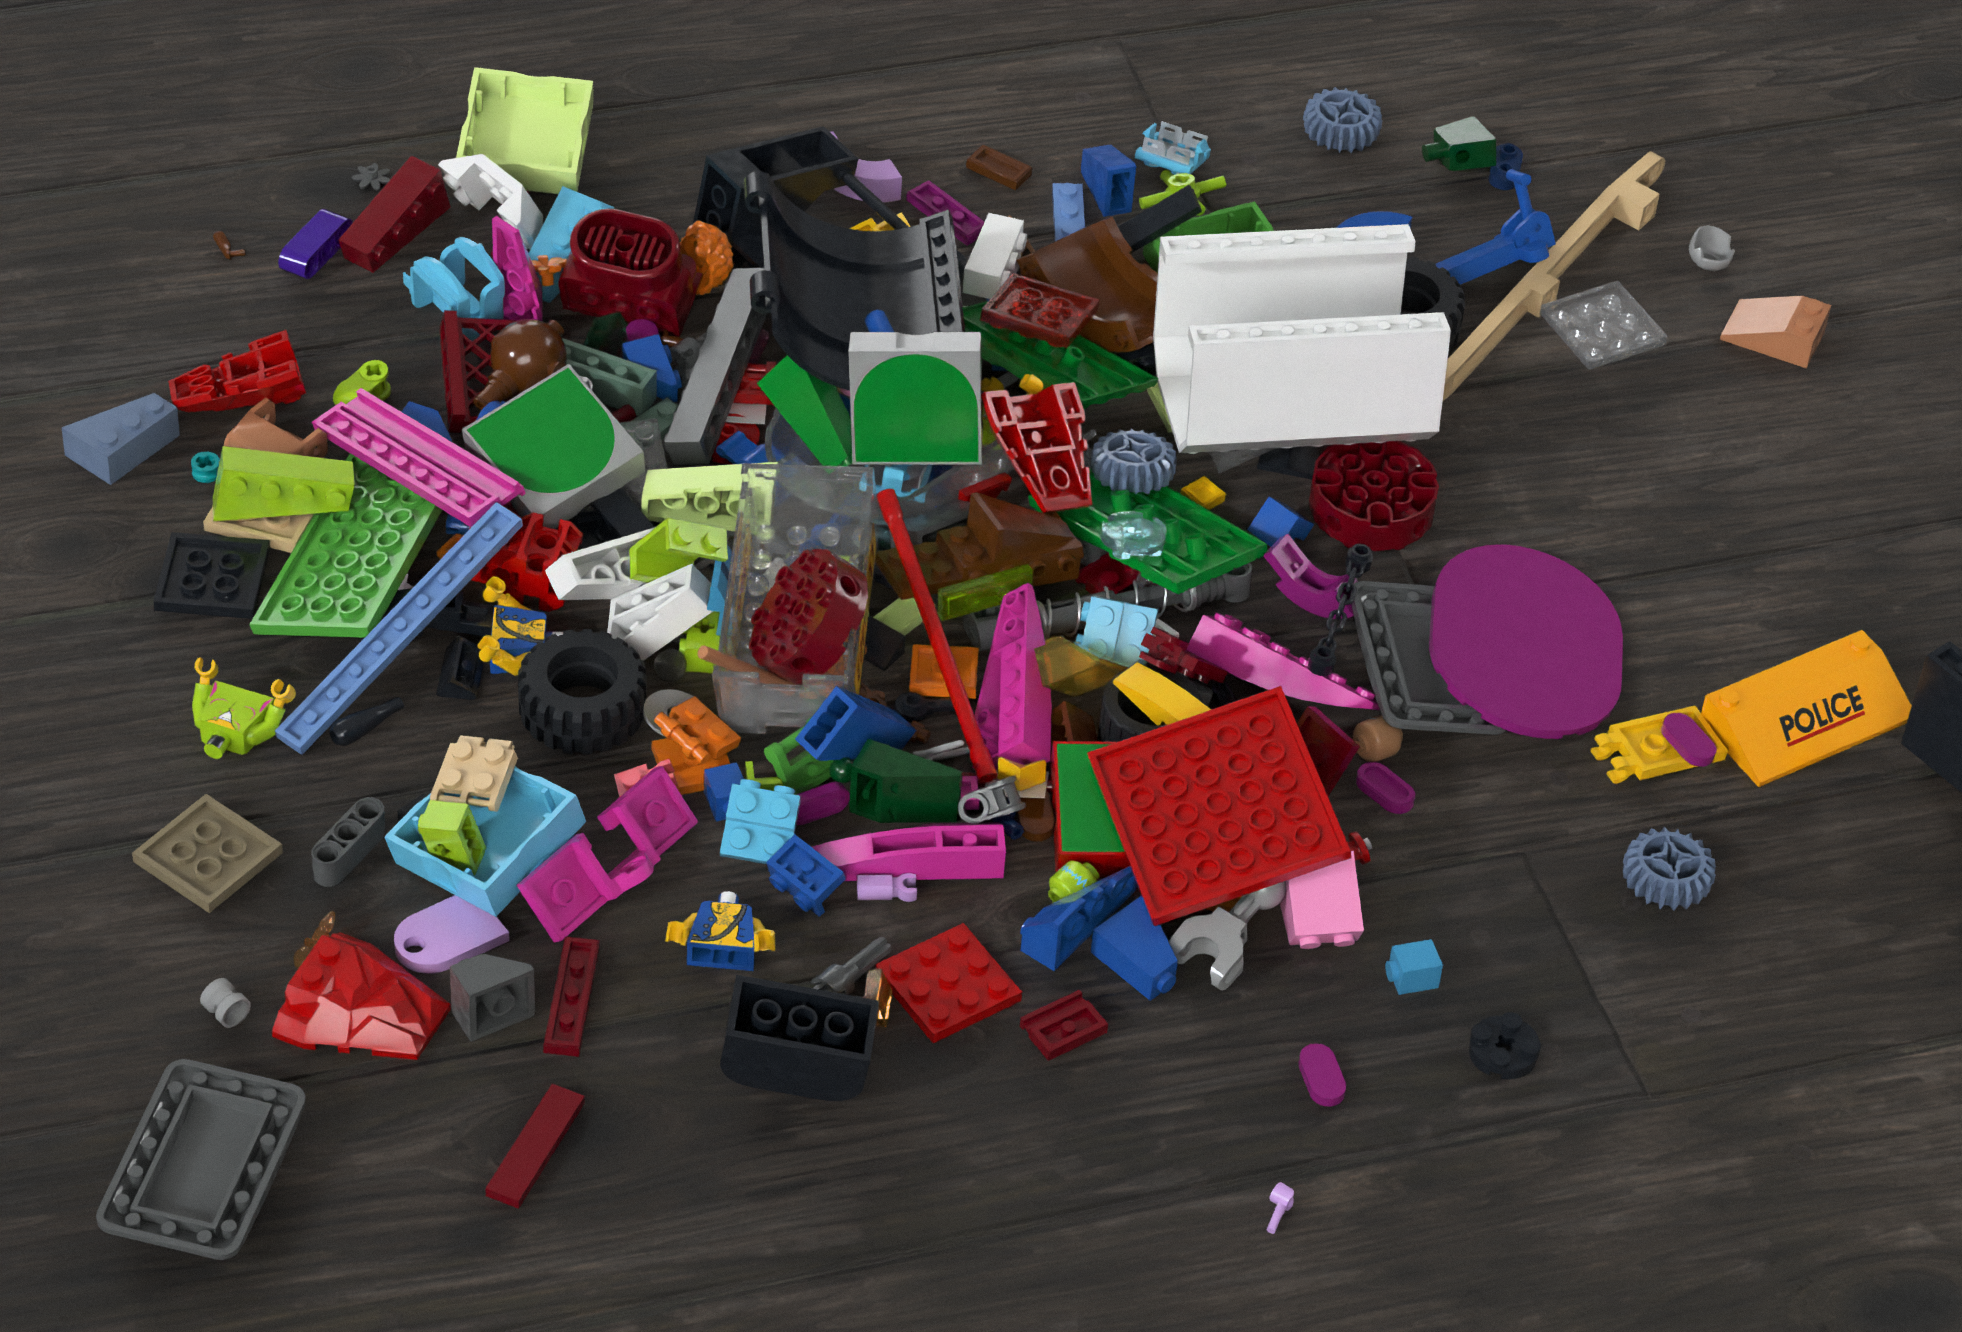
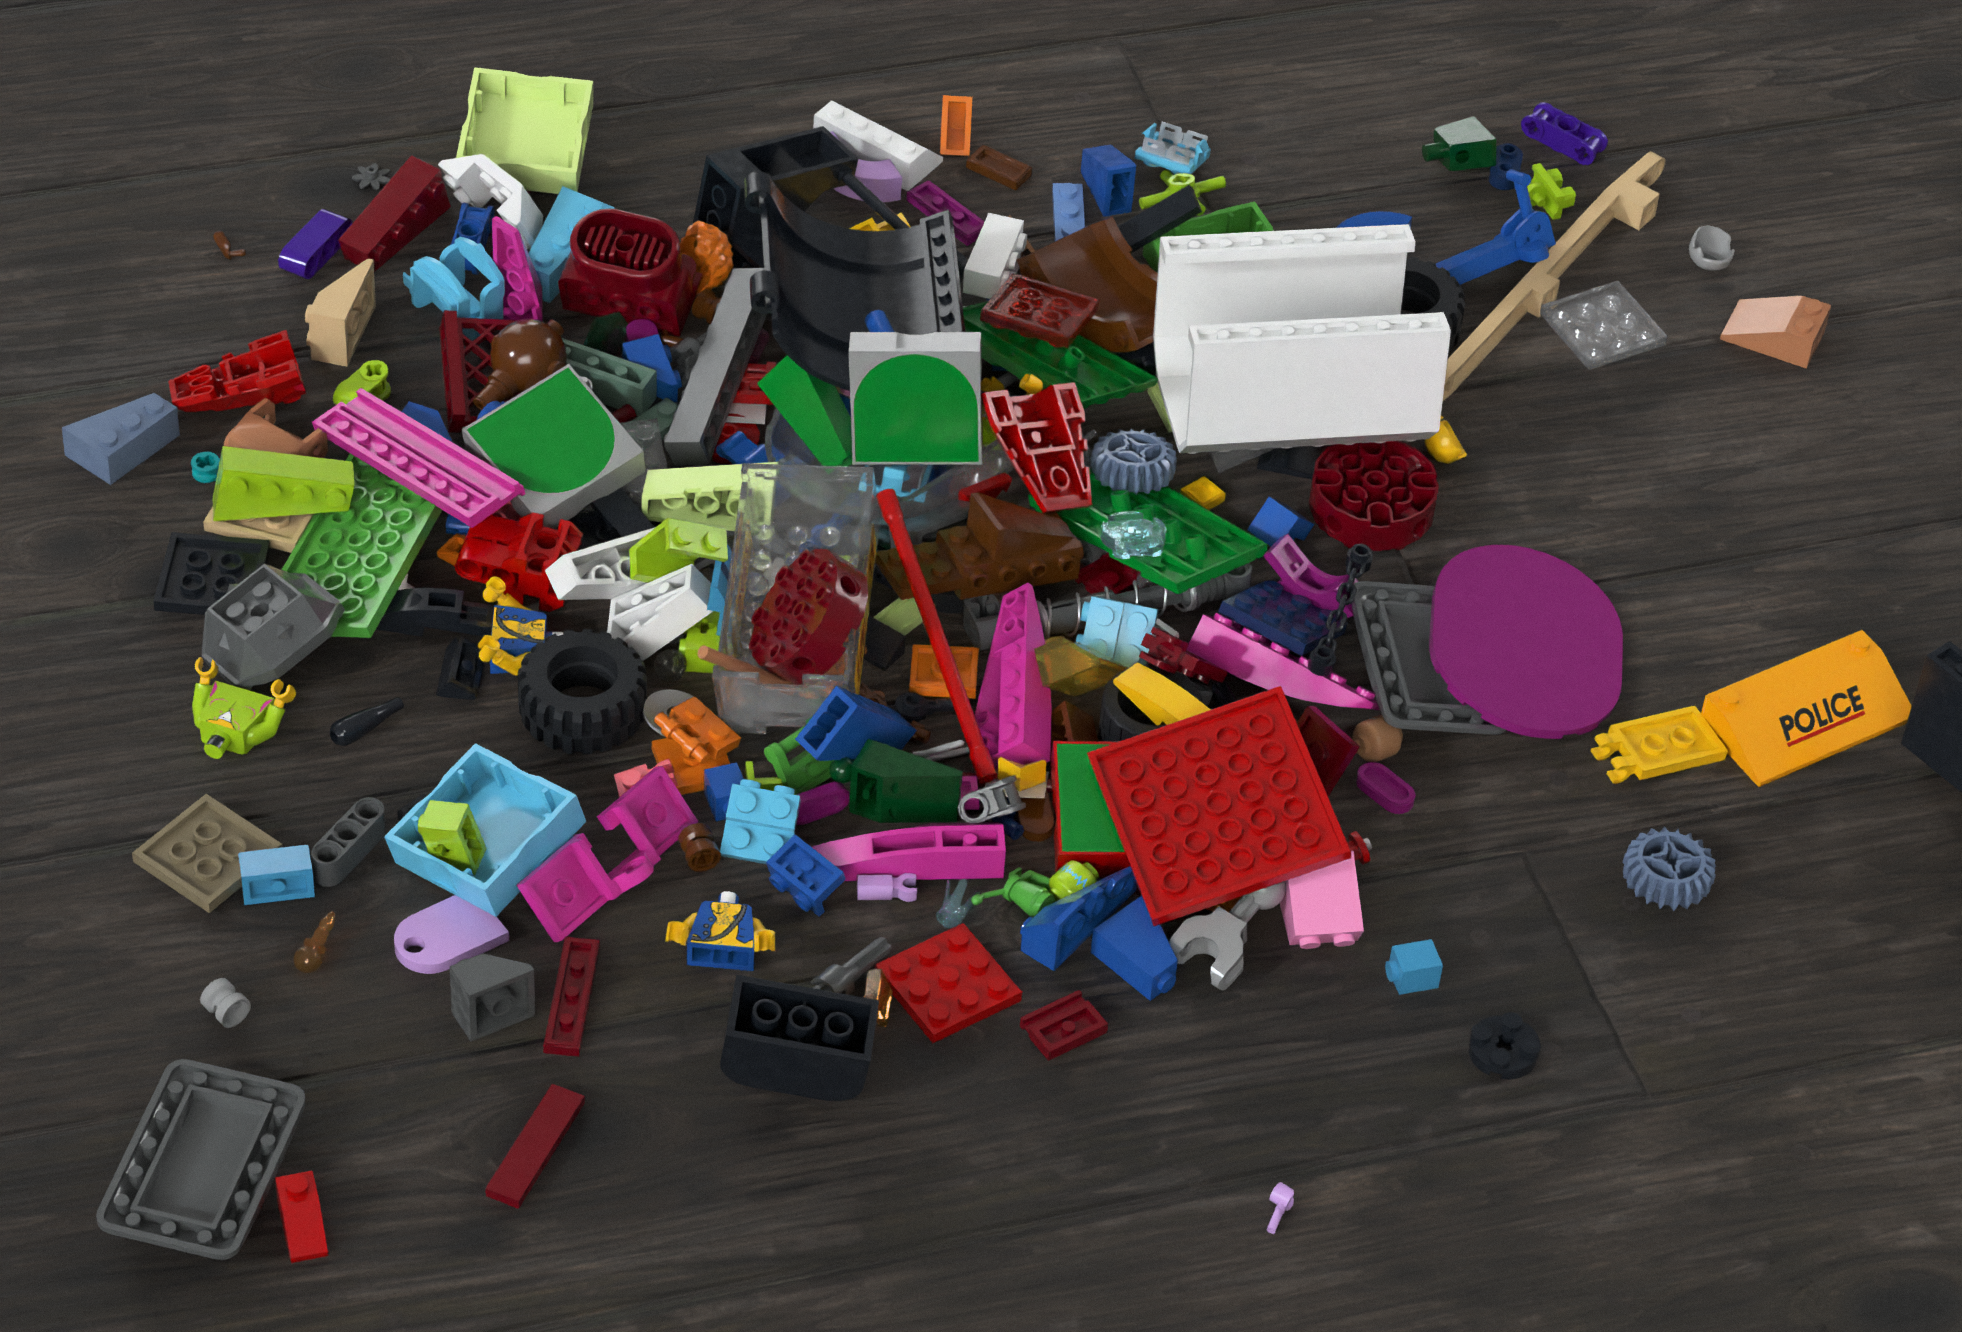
red wedge [272,932,451,1060] -> none
medium blue plate [275,502,523,755] -> none
tan plate [430,735,518,812] -> none
orange plant [531,255,567,286] -> none
clear neon green tile [937,564,1033,621] -> none
magenta tile [1298,1043,1346,1107] -> none
sand blue gear [1303,87,1382,153] -> none
magenta tile [1661,713,1717,767] -> none
none -> dark grey piece [201,564,345,690]
none -> dark azure panel [238,845,315,905]
none -> red slope [275,1170,328,1263]
none -> tan slope [305,259,376,367]
none -> blue piece [449,202,494,275]
none -> reddish brown wheel [678,823,721,872]
none -> reddish brown wheel [692,289,722,324]
none -> white slope [813,101,943,191]
none -> clear light blue piece [936,879,981,929]
none -> orange slope [940,95,972,156]
none -> bright green piece [971,867,1055,917]
none -> dark blue plate [1218,580,1348,656]
none -> yellow hair [1424,416,1467,464]
none -> dark purple piece [1521,102,1608,165]
none -> lime hips [1527,163,1576,220]

